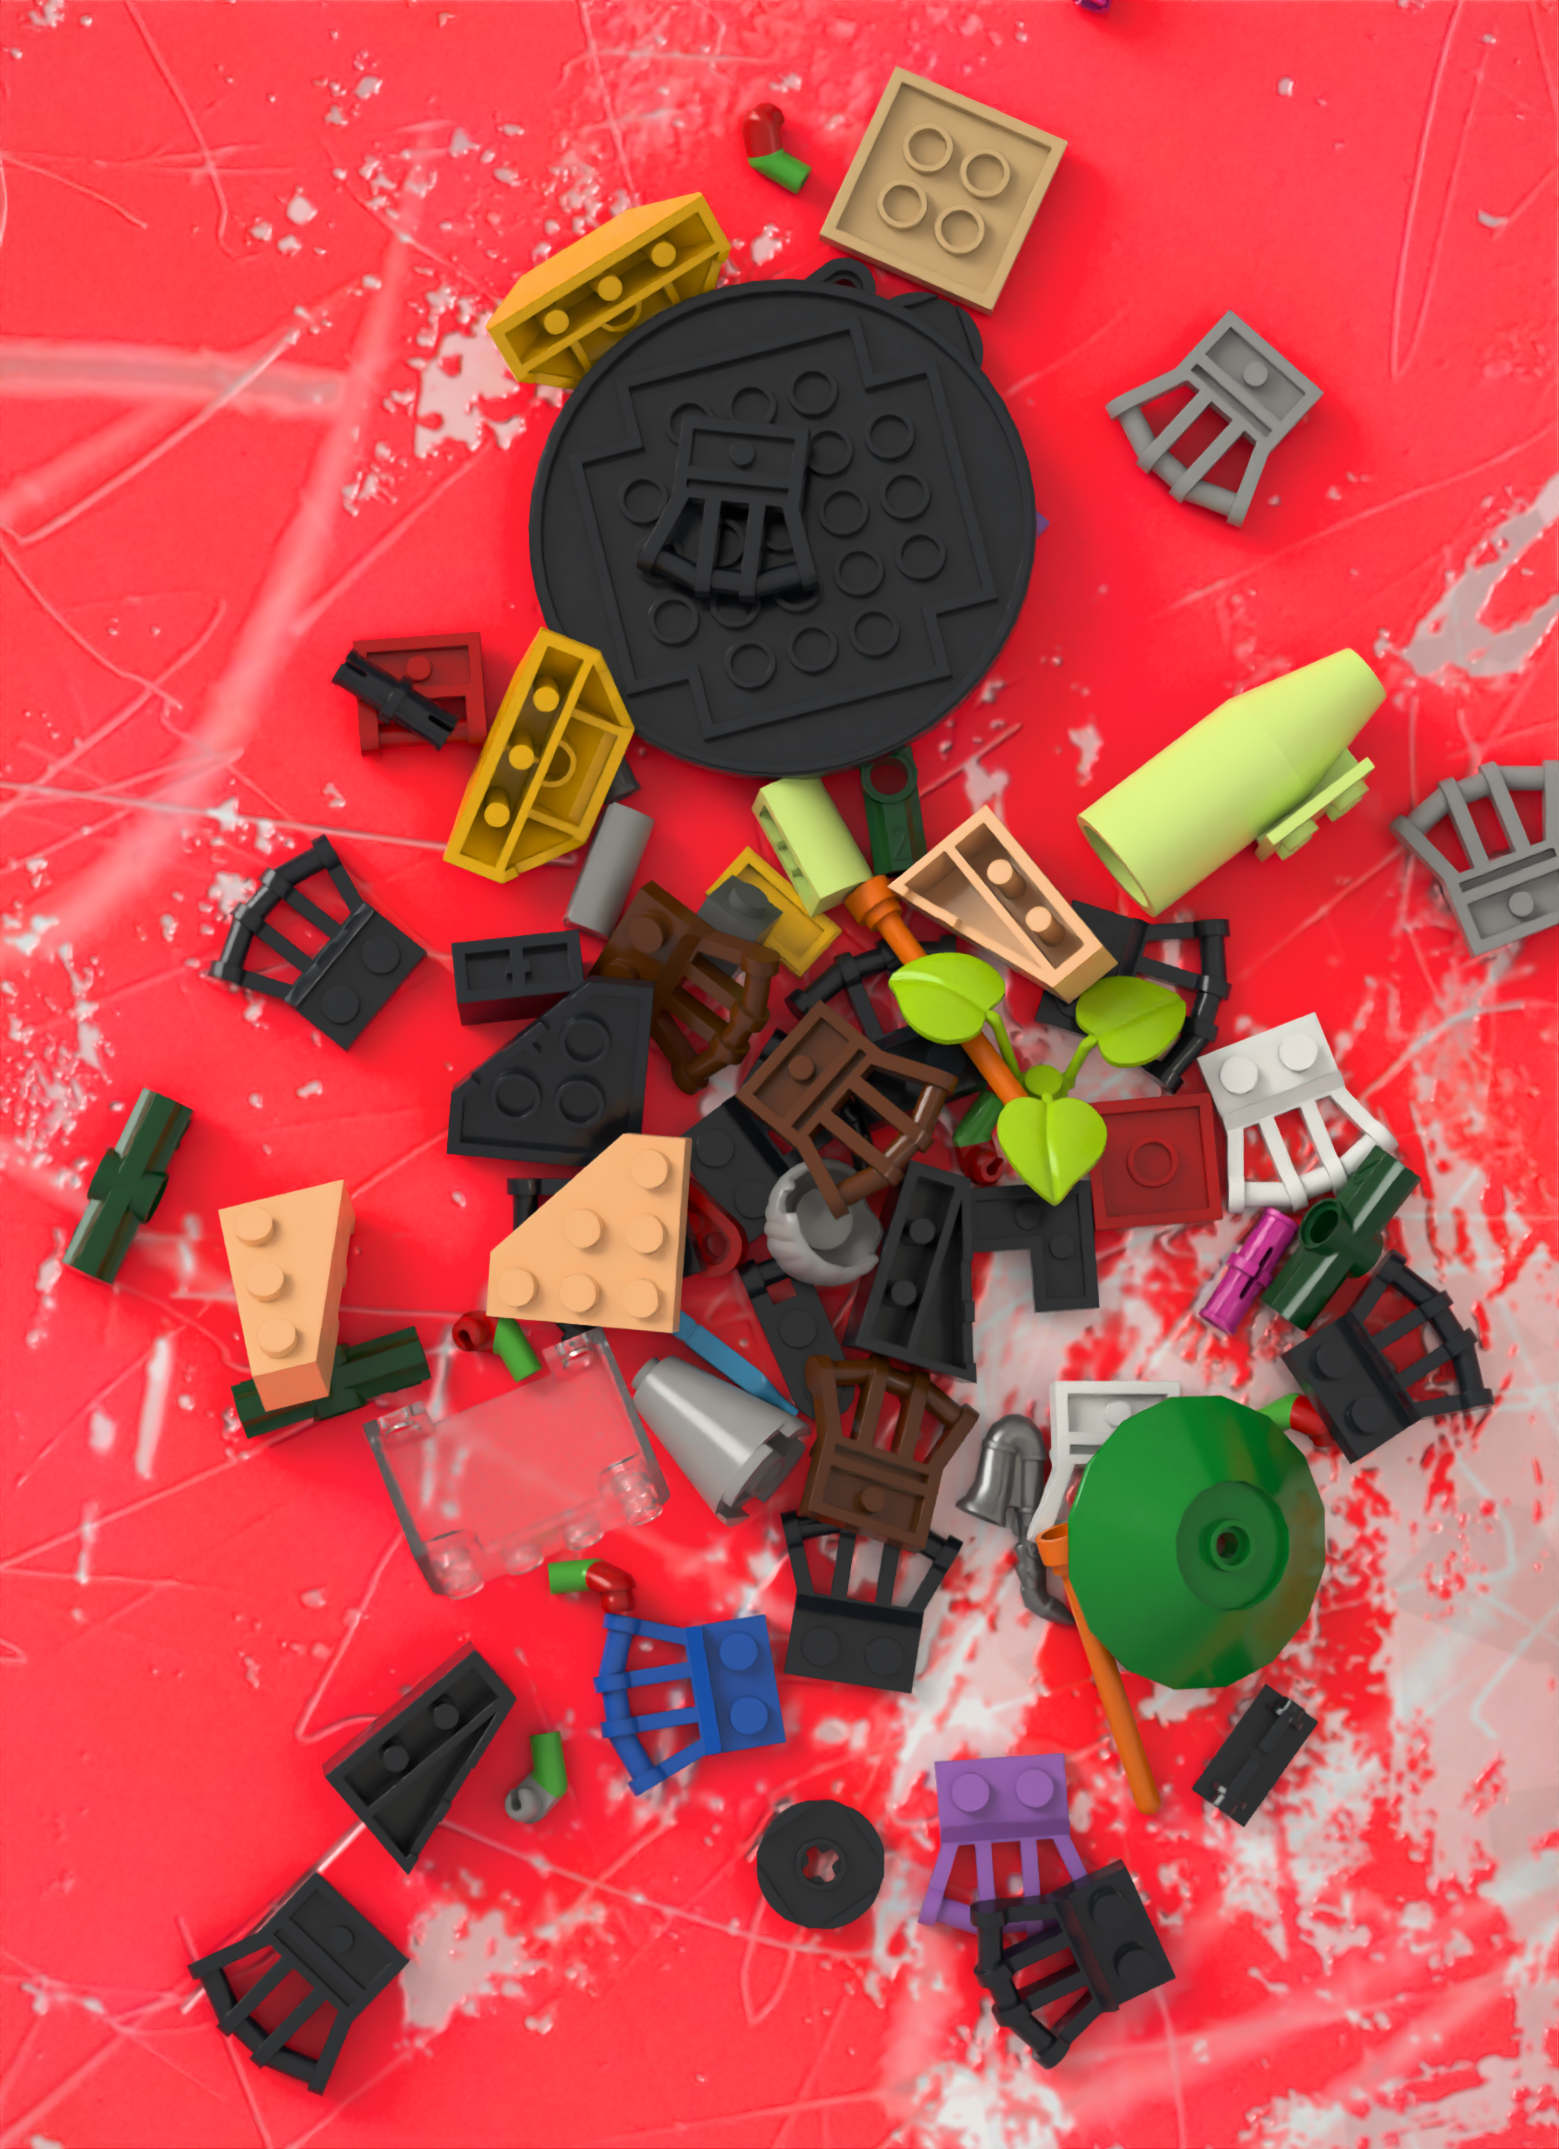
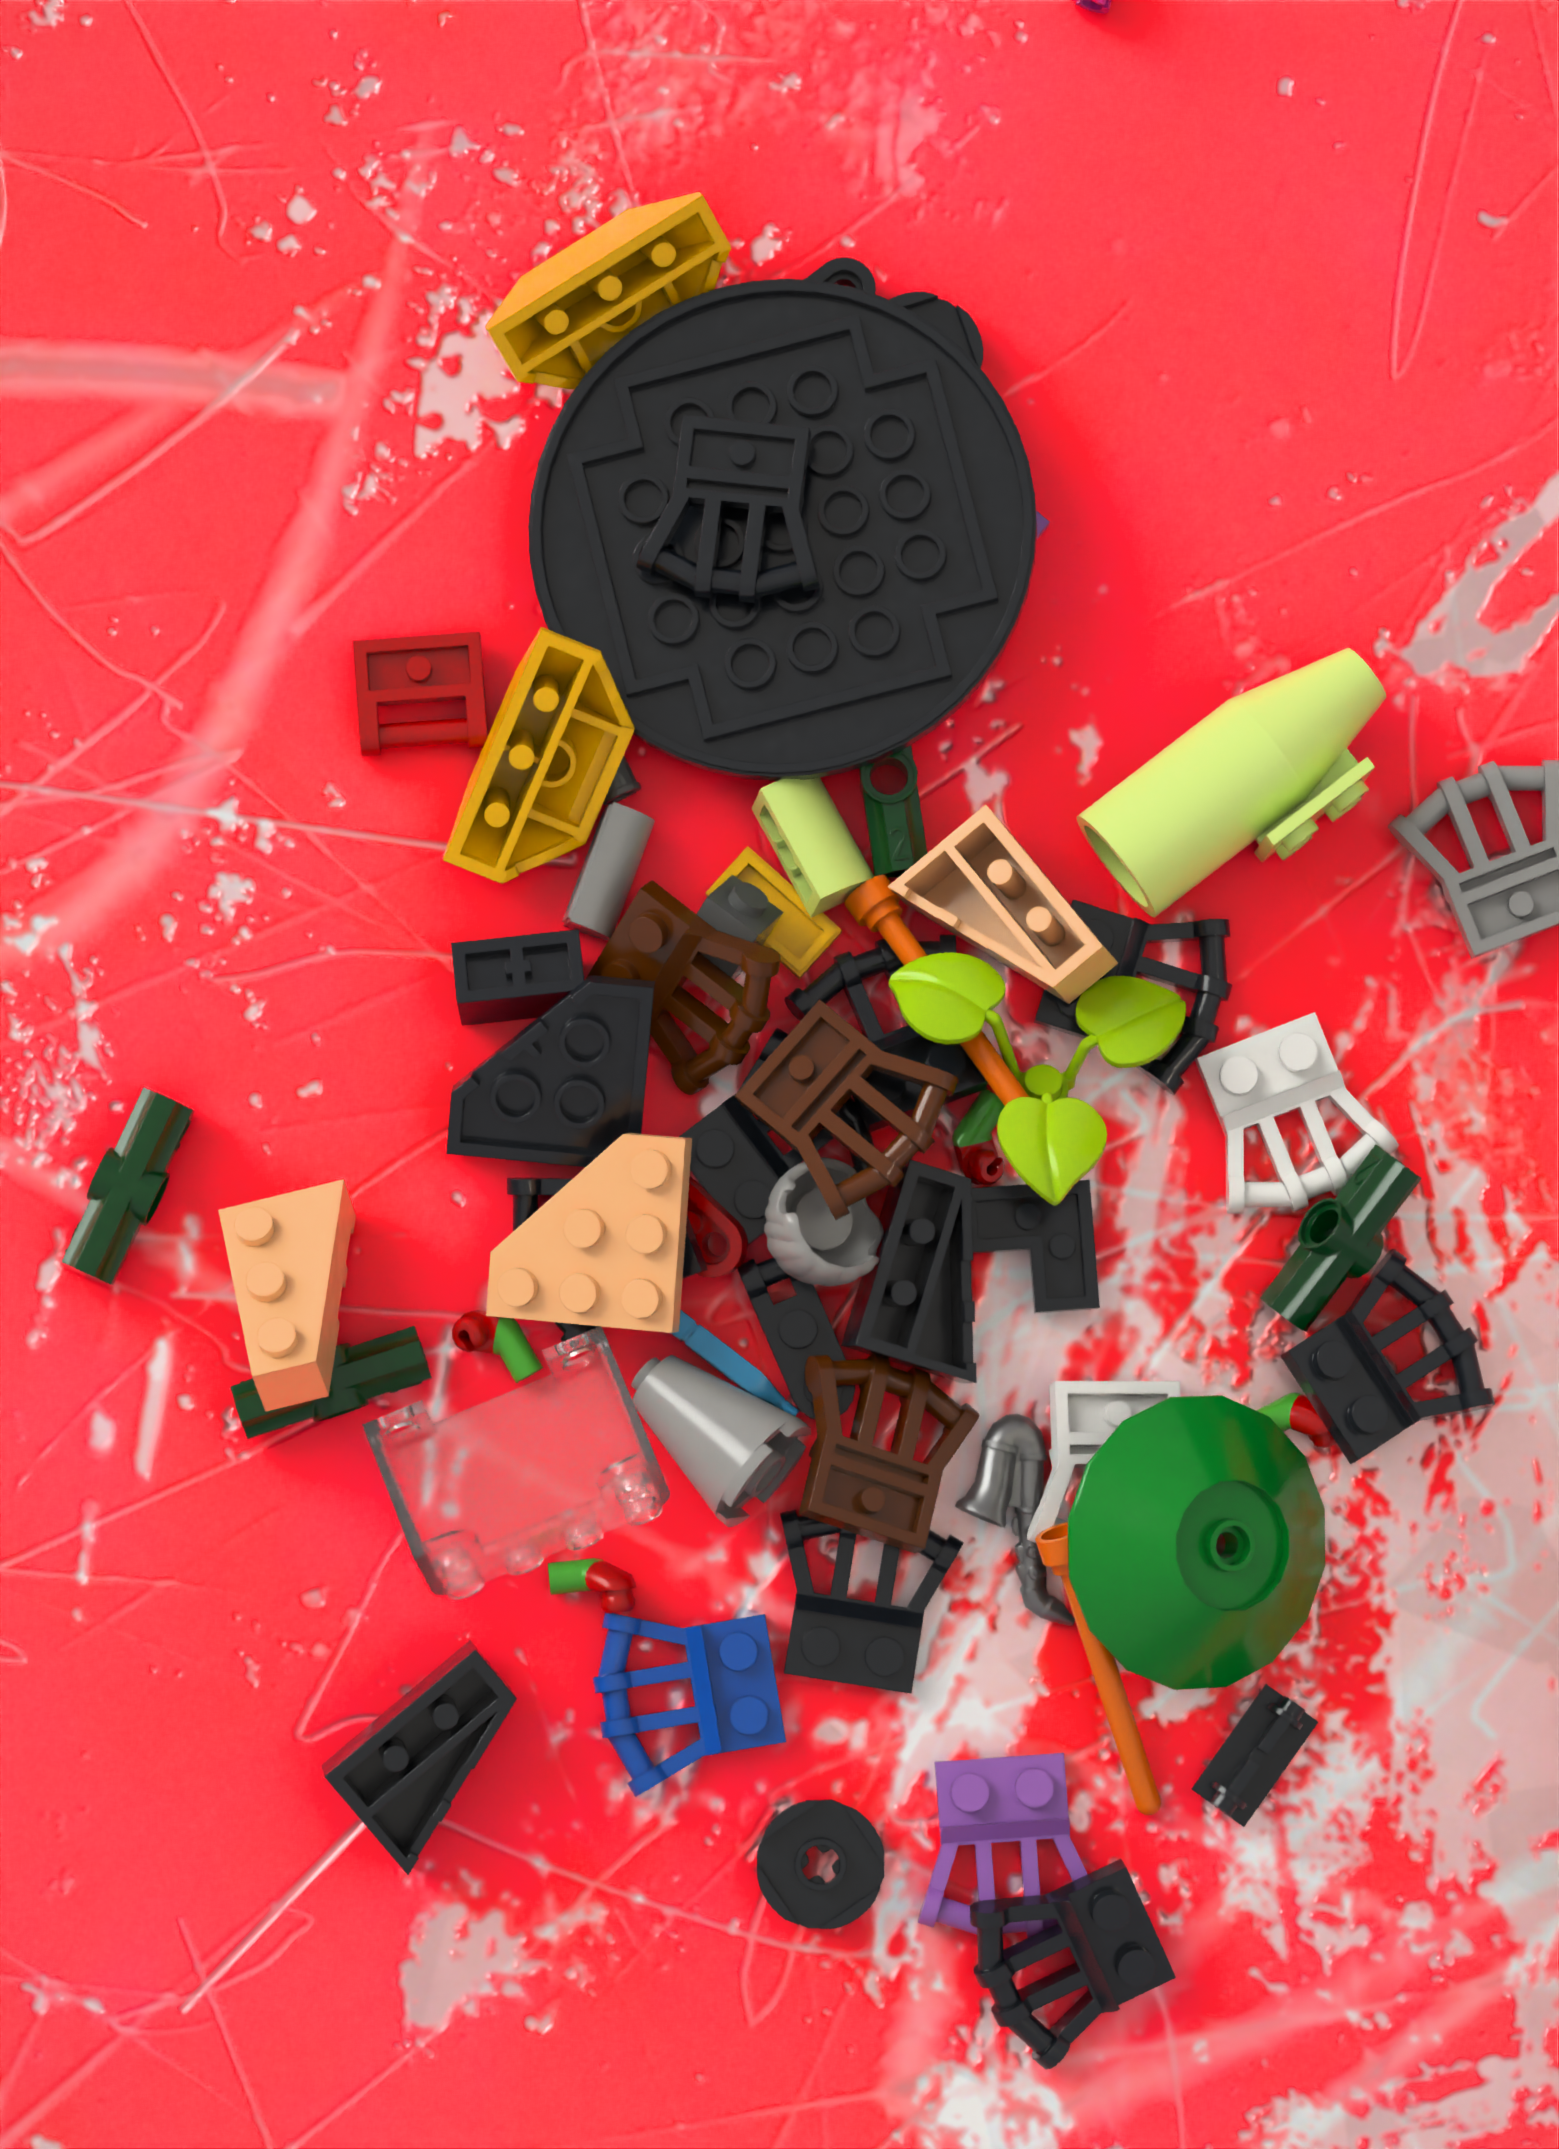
black plate [187,1870,411,2097] -> none
black plate [207,833,428,1052] -> none
black pin [331,648,461,752] -> none
arm [504,1731,568,1824] -> none
arm [741,103,812,195] -> none
tan plate [819,66,1068,316] -> none
red plate [1087,1092,1223,1232] -> none
light grey plate [1105,309,1324,528] -> none
dark pink pin [1198,1206,1300,1336] -> none

